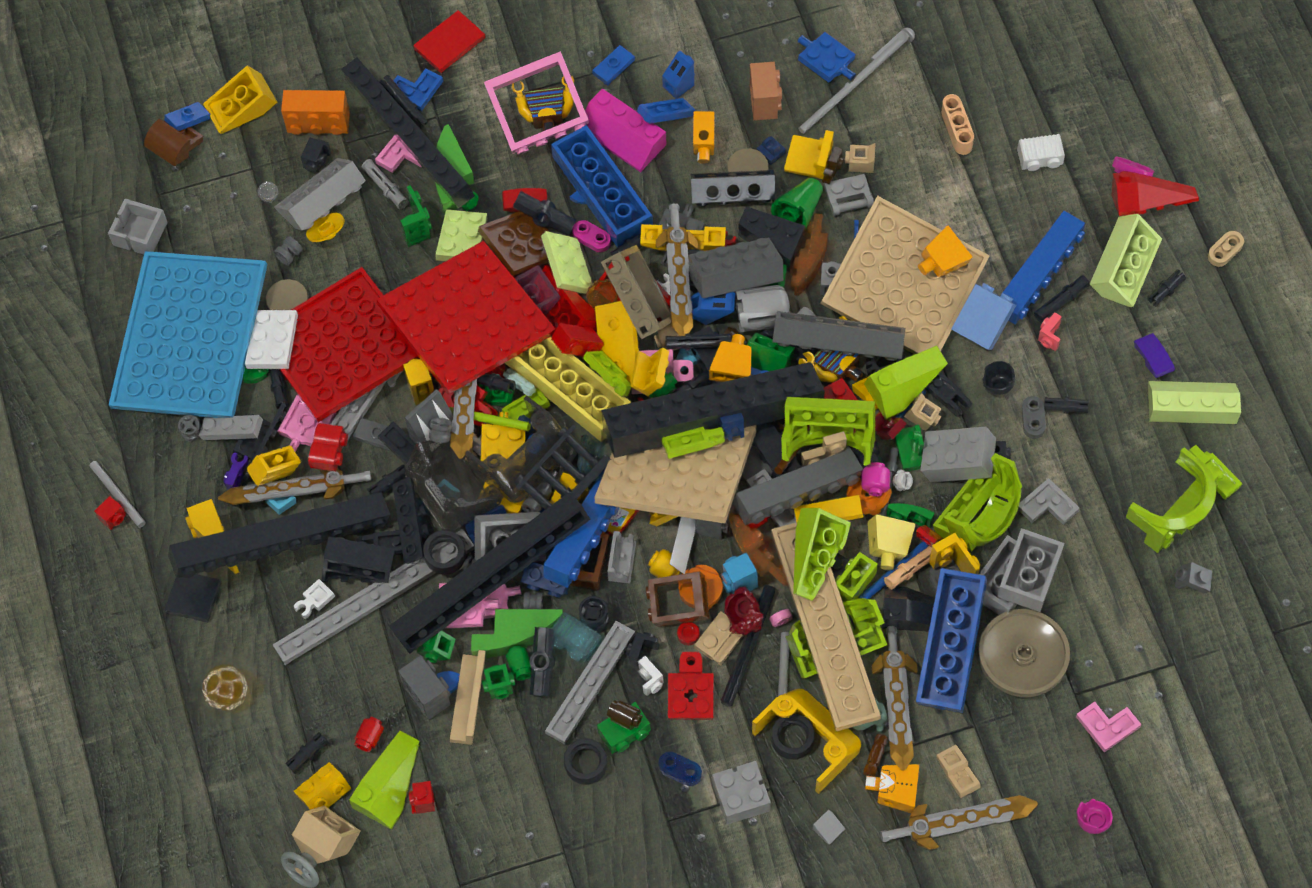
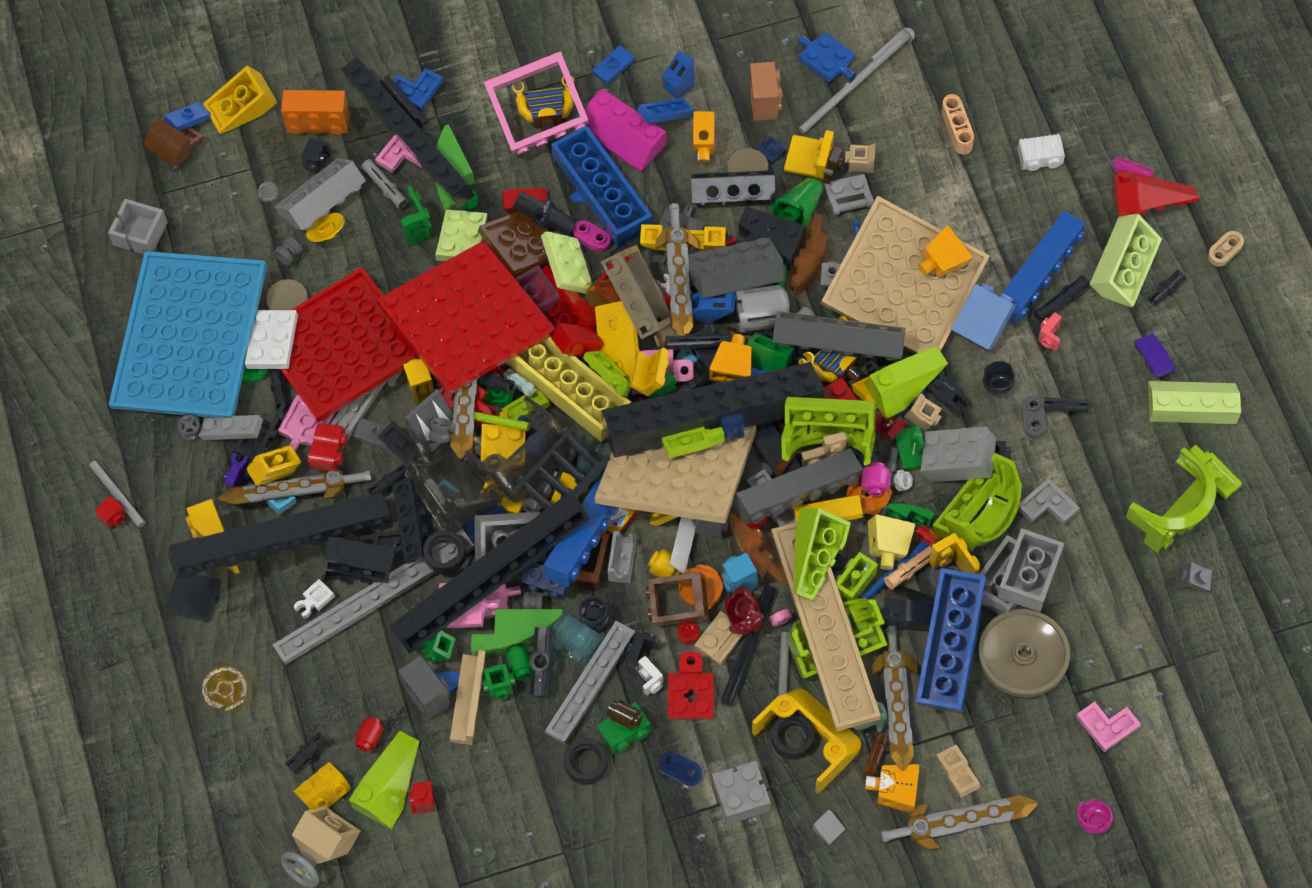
red tile [413,10,486,73] -> none

